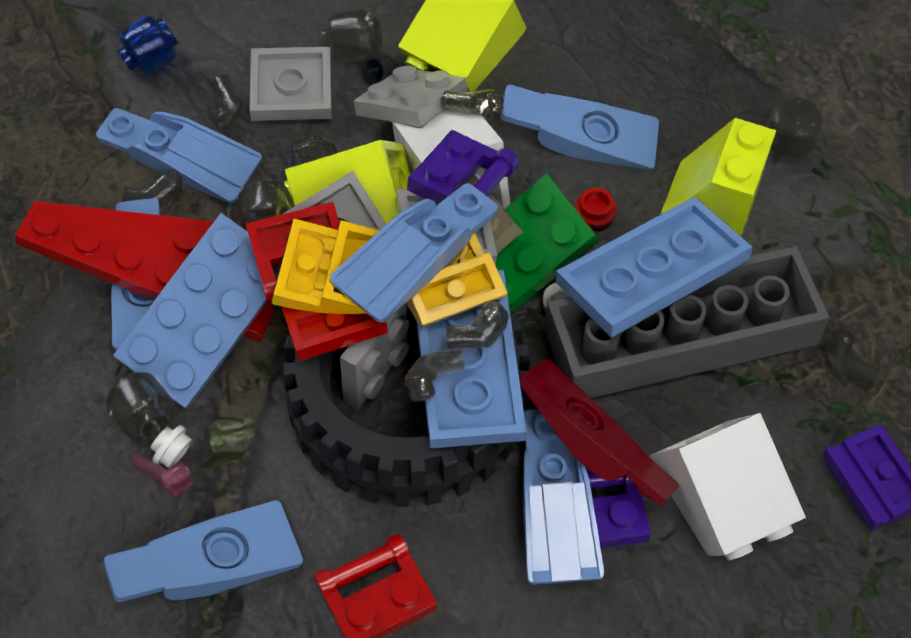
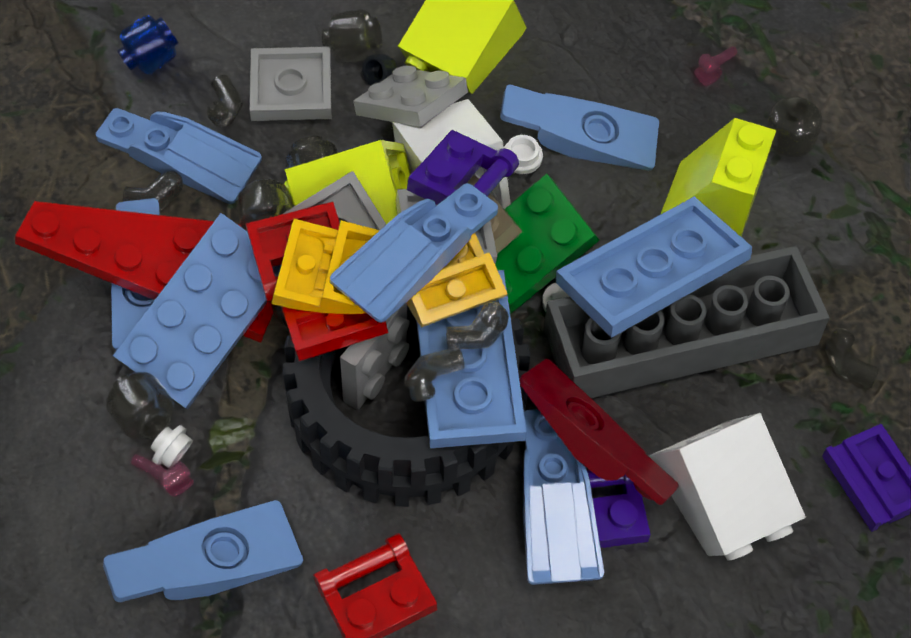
clear smoke arm [441,89,504,119] -> none
red plate [575,188,617,228] -> none
none -> white plate [504,135,543,174]
none -> clear pink hand [694,46,738,86]

